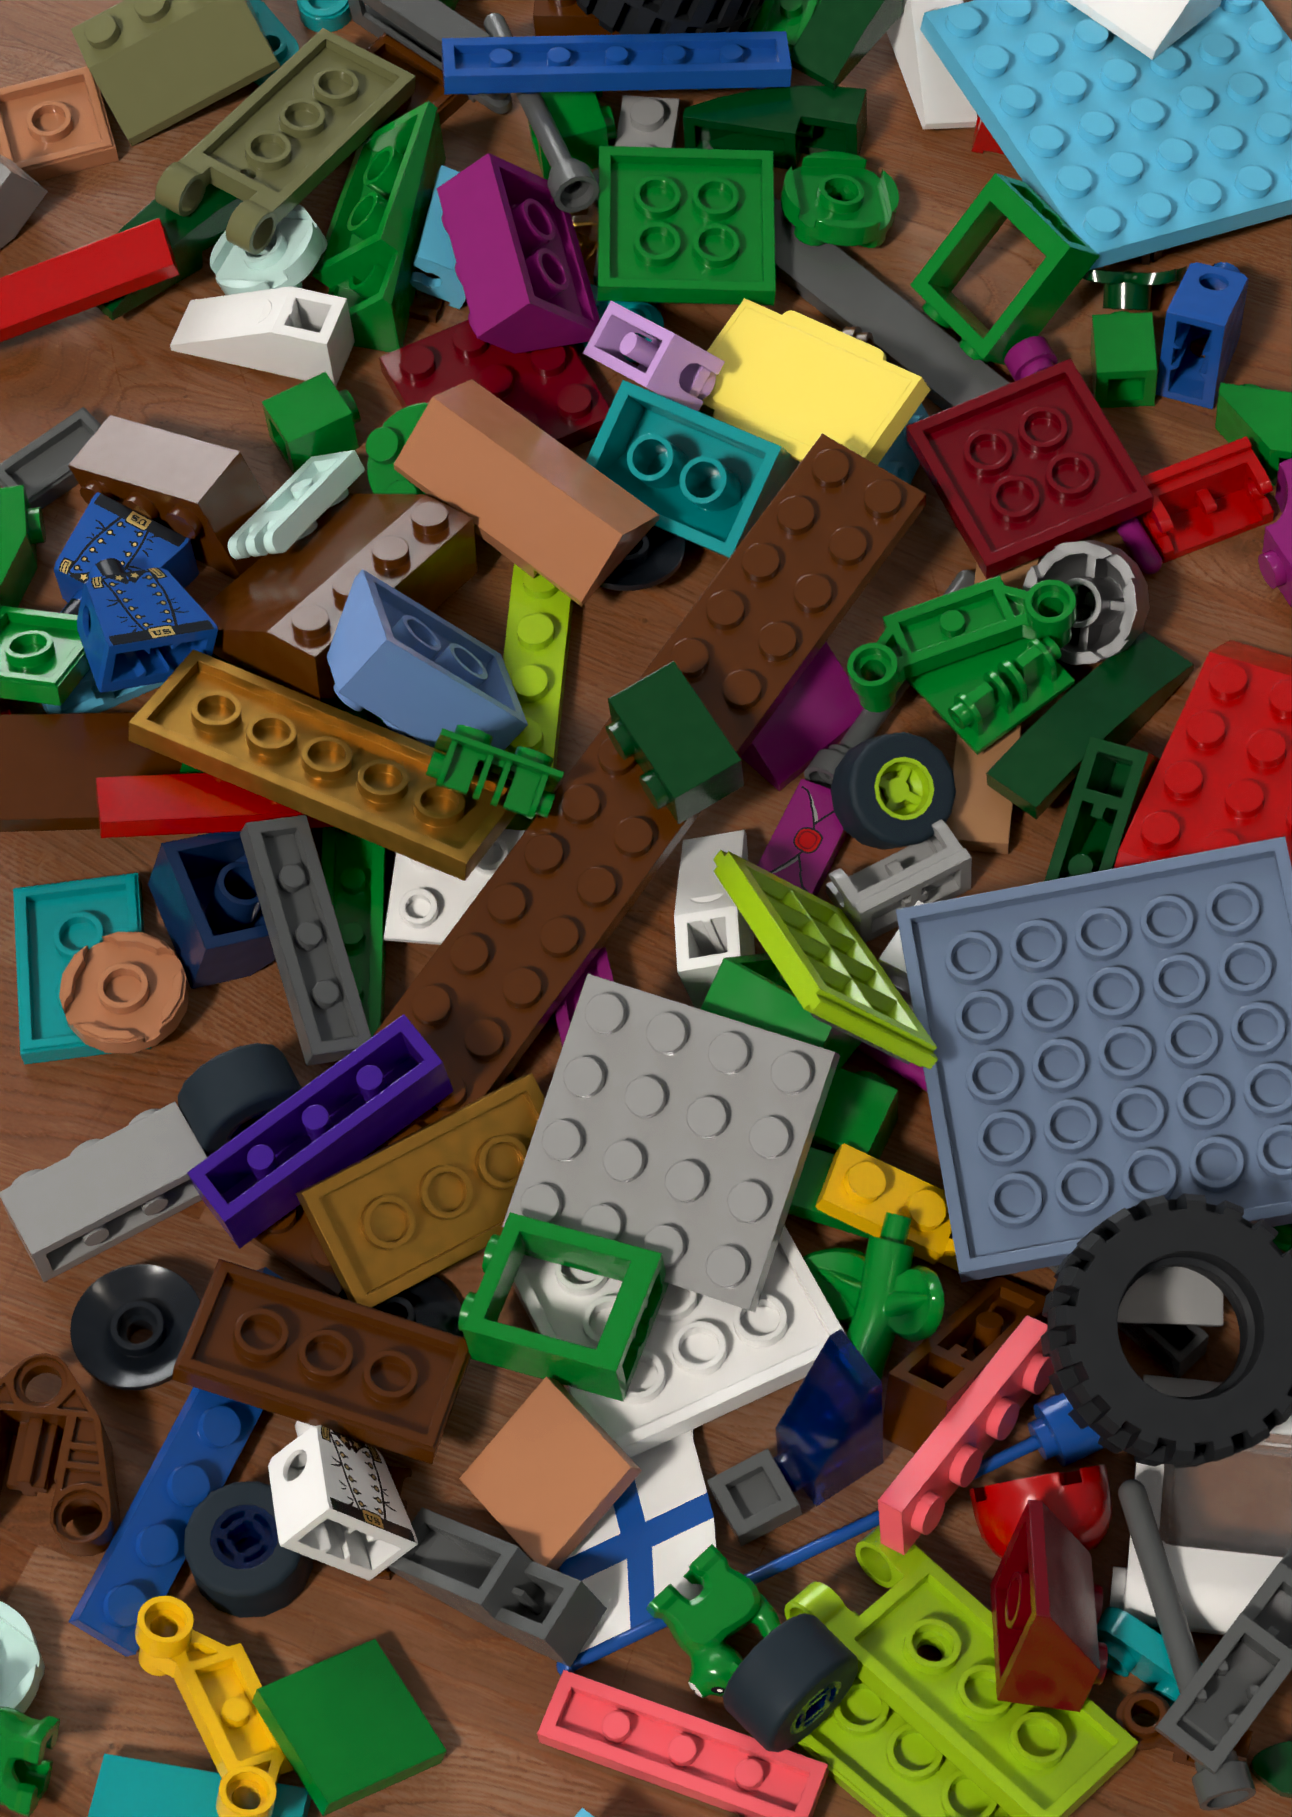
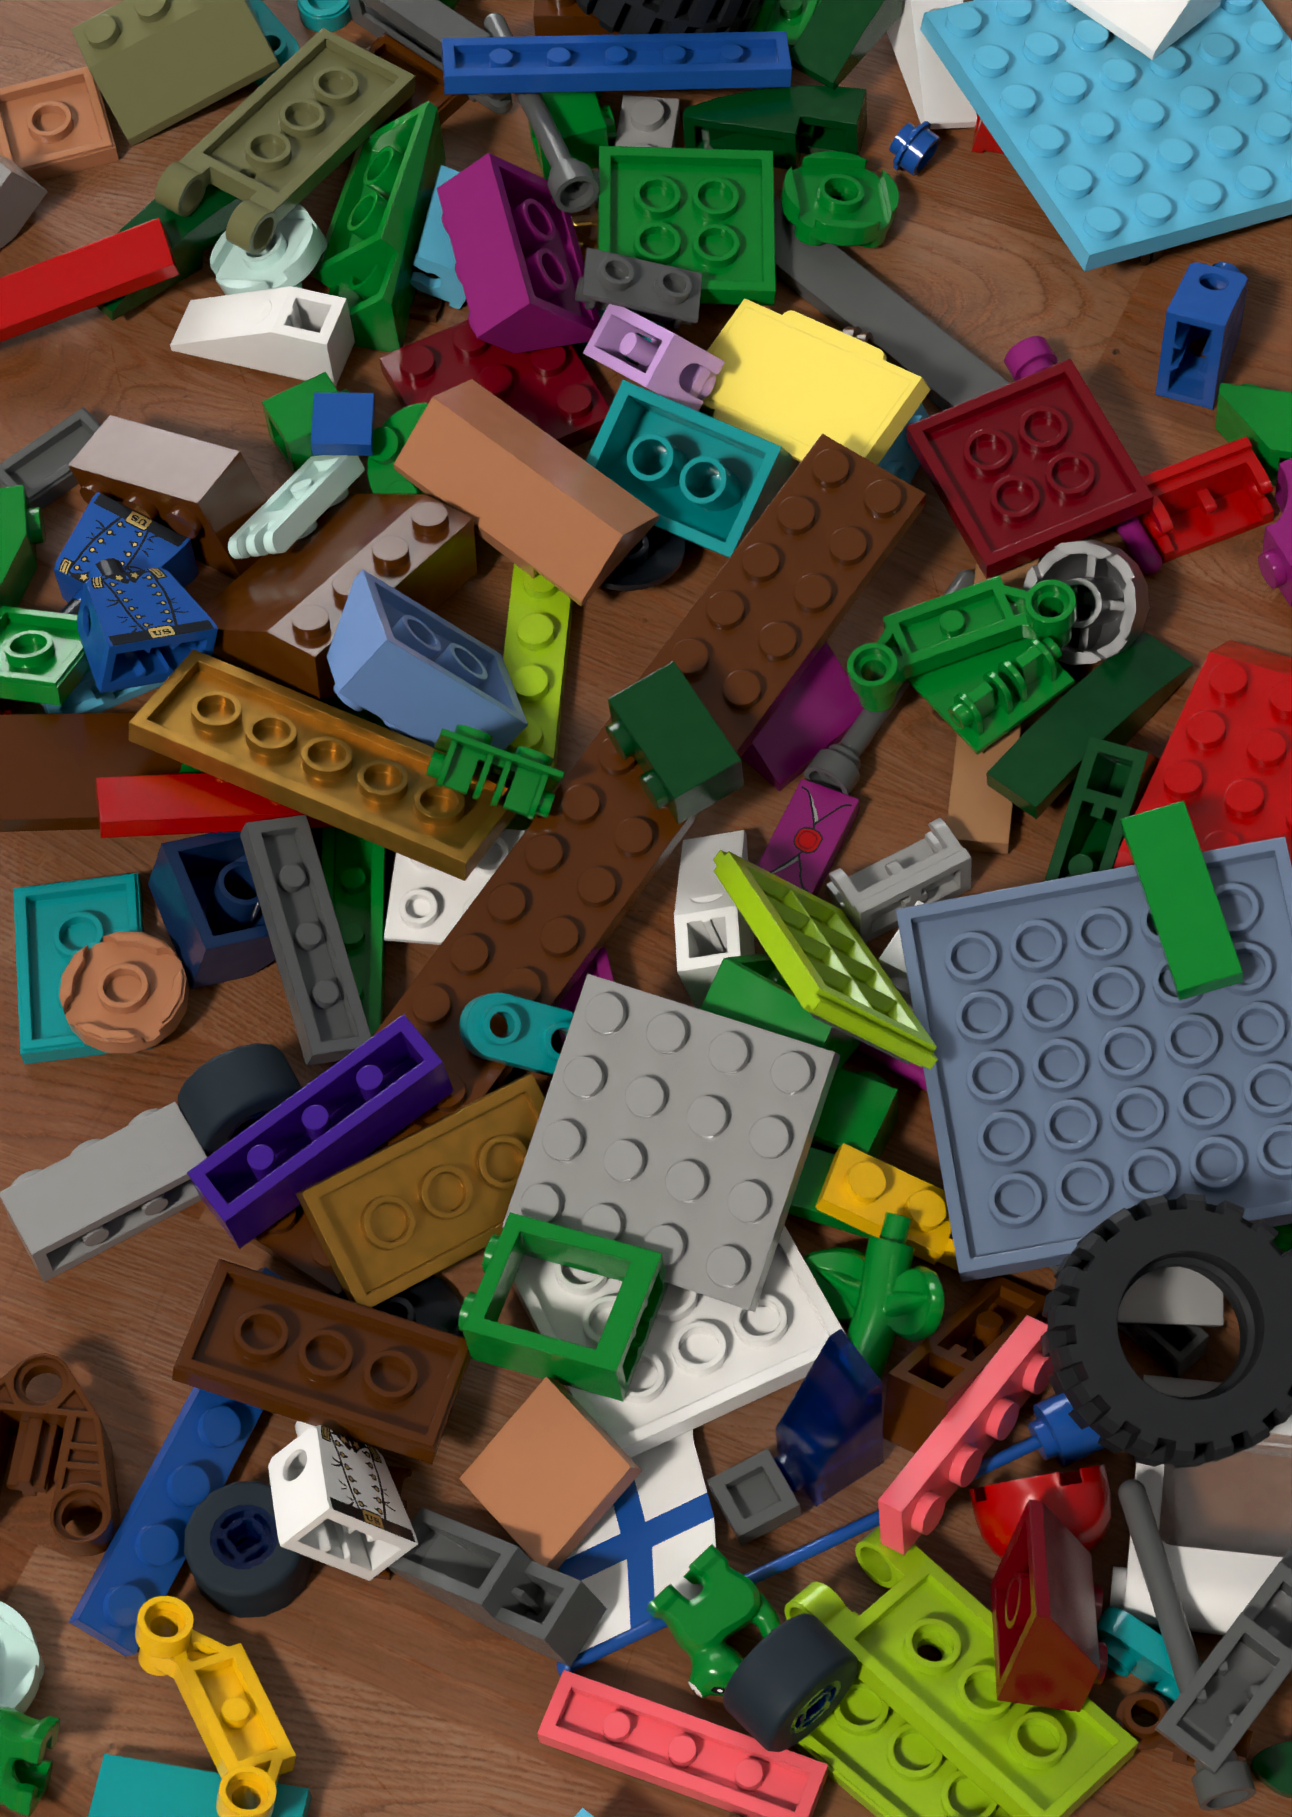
black dish [70,1264,200,1390] -> none
green tile [252,1639,447,1816] -> none
black wheel [831,732,956,850] -> none
green window [910,173,1100,365] -> none
dark green animal [1082,266,1187,310] -> none
green brick [1090,311,1157,408] -> none
none -> blue tile [311,392,375,456]
none -> teal plate [459,993,574,1076]
none -> dark grey hinge [575,248,702,329]
none -> blue plate [889,121,941,176]
none -> green tile [1120,800,1244,1001]

